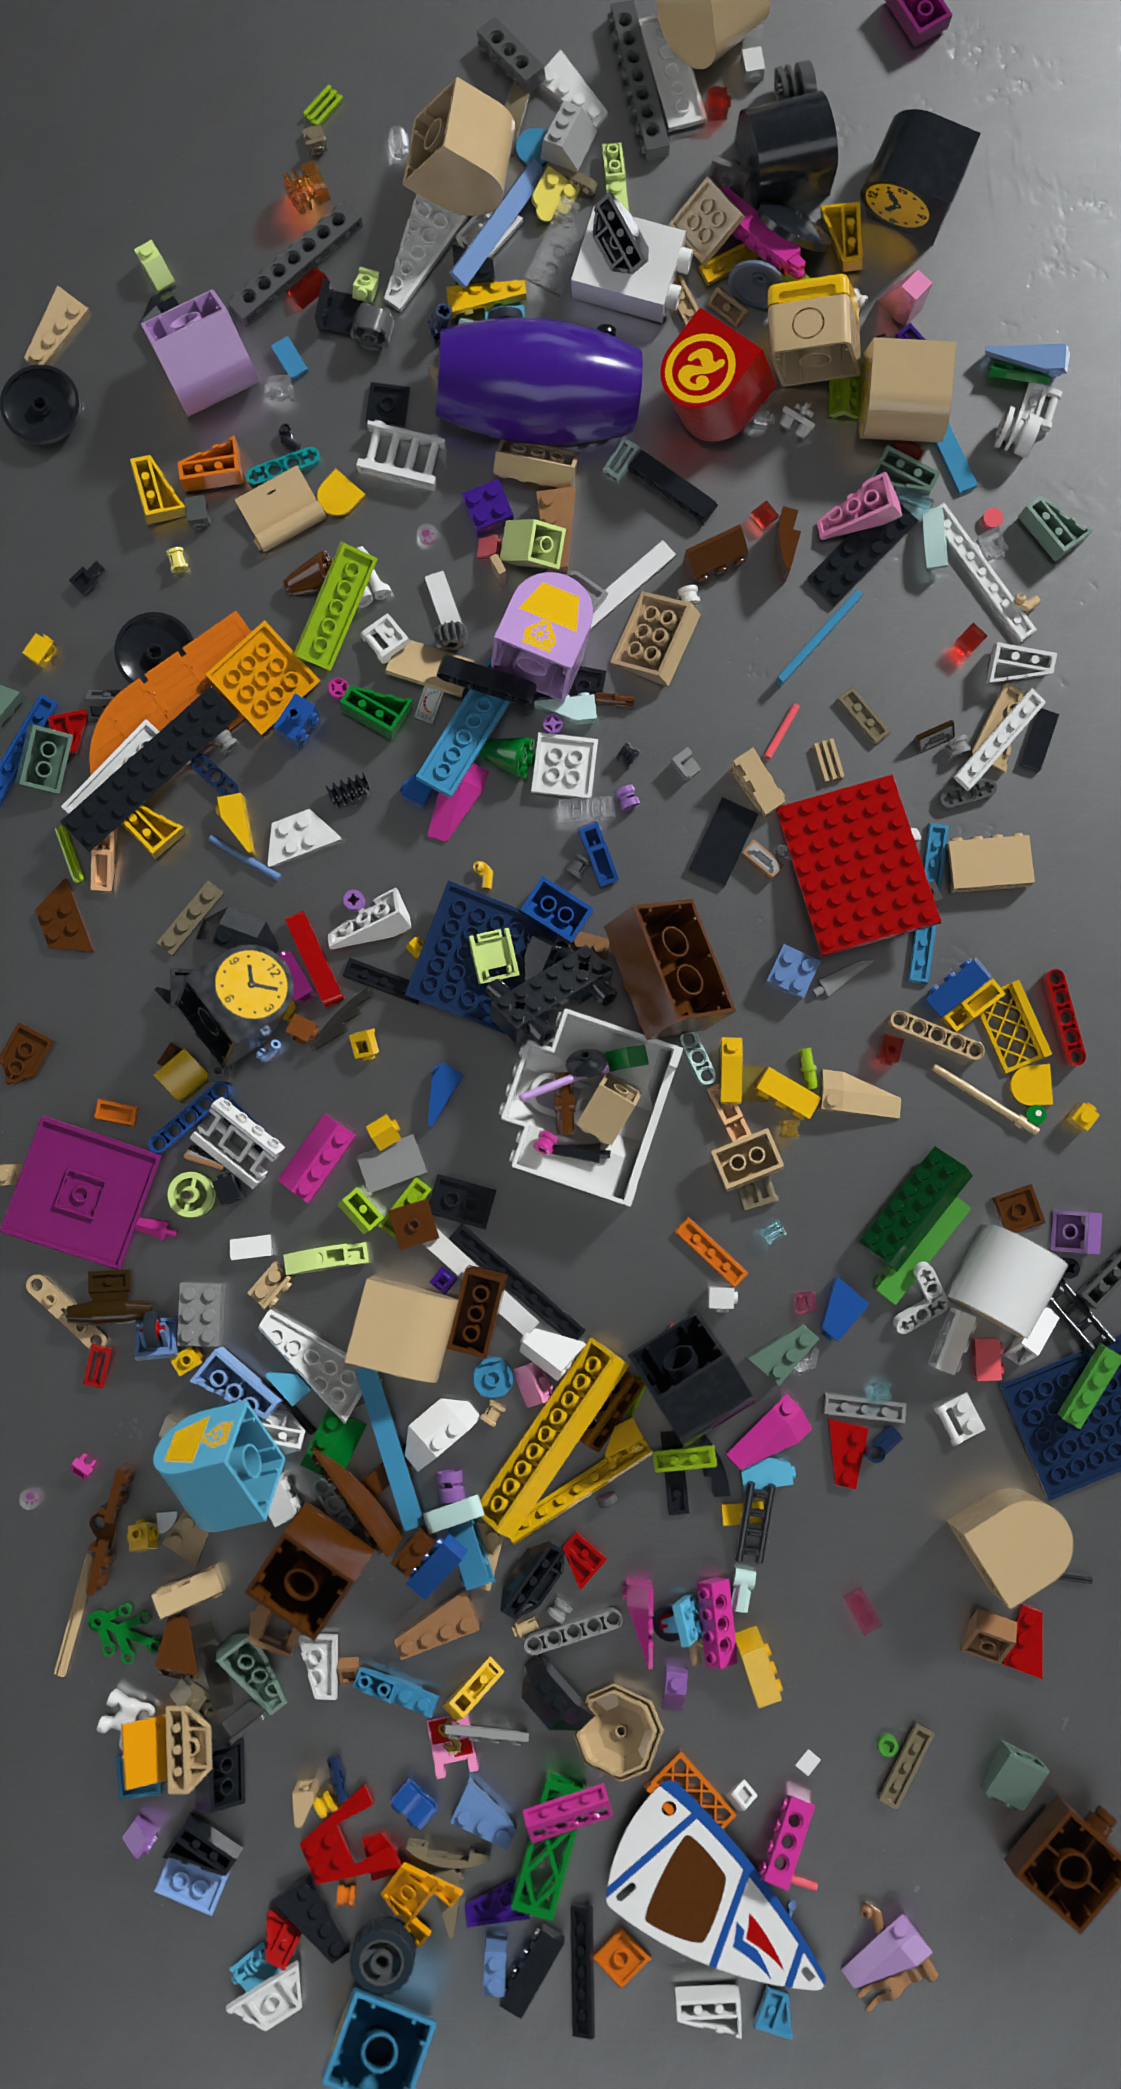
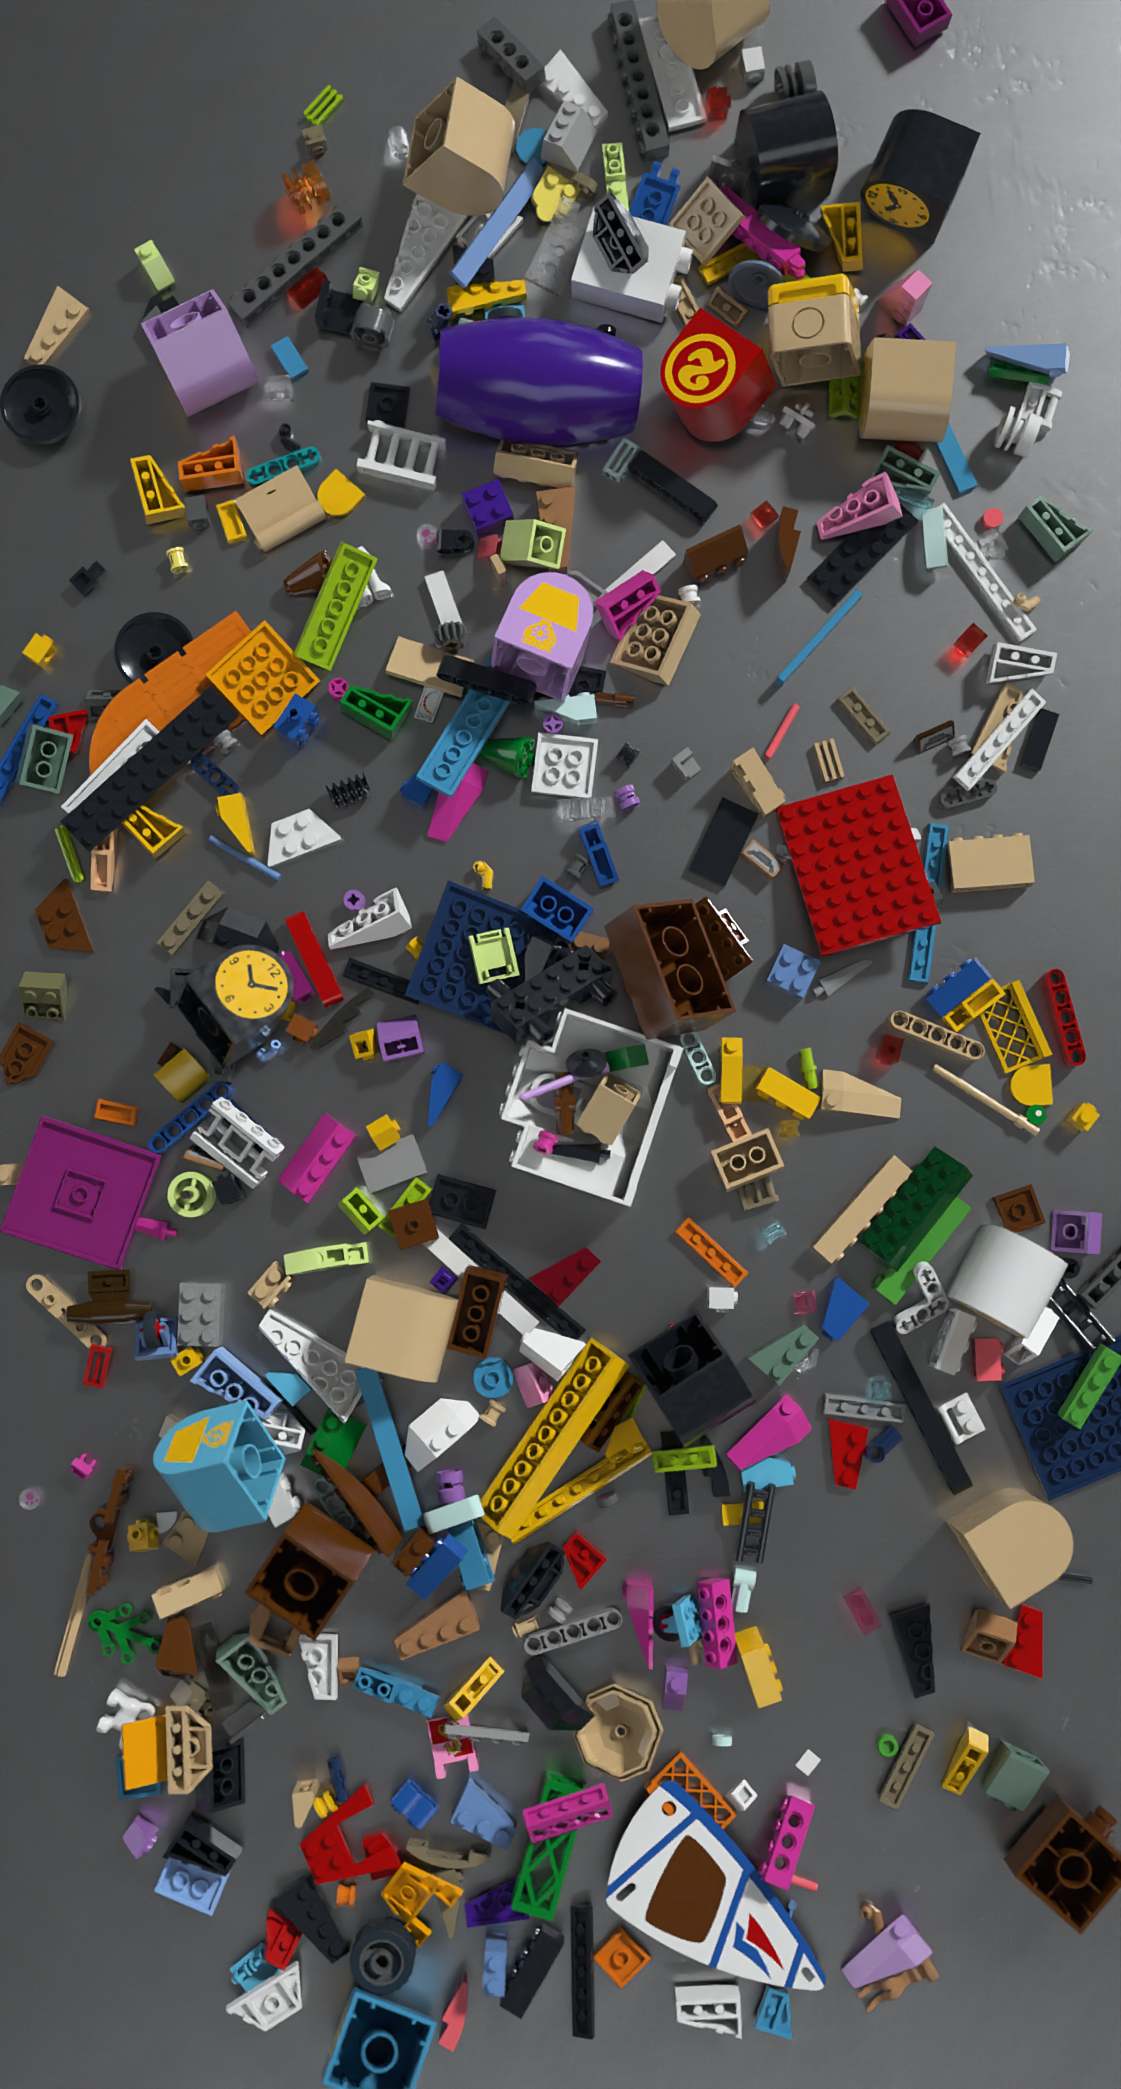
white slope [230,1235,273,1260] -> none
white plate [360,613,411,664] -> none
none -> olive slope [19,971,68,1021]
none -> yellow tile [215,499,247,544]
none -> medium lavender slope [376,1014,425,1063]
none -> black piece [436,529,475,554]
none -> coral slope [438,1974,468,2052]
none -> dark red wedge [529,1247,601,1306]
none -> dark pink wedge [594,570,661,641]
none -> blue tile [629,161,681,226]
none -> reddish brown bracket [695,896,753,983]
none -> light aqua tile [711,1734,732,1746]
none -> tan brick [810,1155,913,1264]
none -> black beam [870,1320,973,1495]
none -> black wing [889,1603,935,1699]
none -> yellow slope [941,1727,988,1796]

